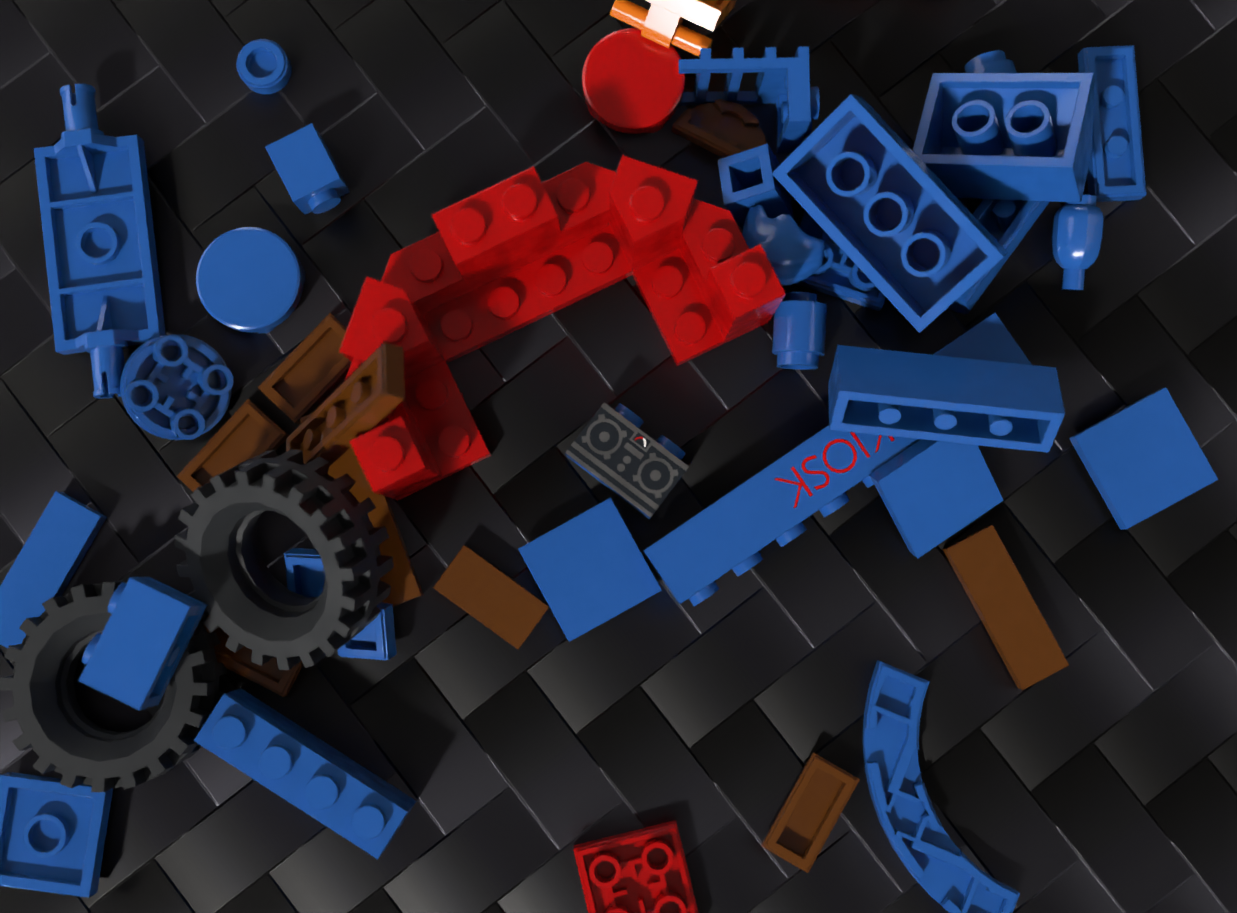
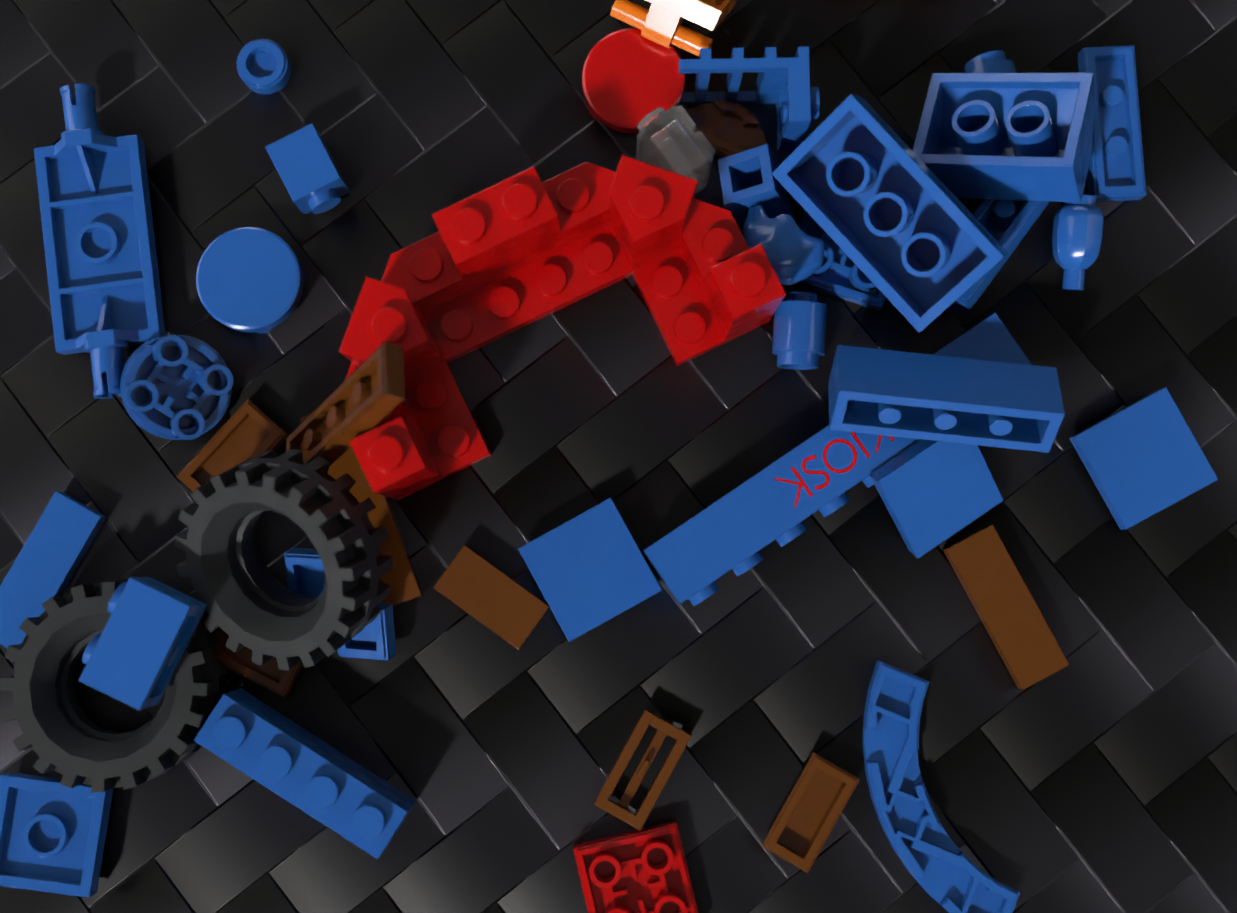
reddish brown tile [258,313,351,425] -> none
brick [565,402,689,519] -> none
none -> reddish brown tile [594,708,691,831]
none -> clear brick [636,105,715,194]

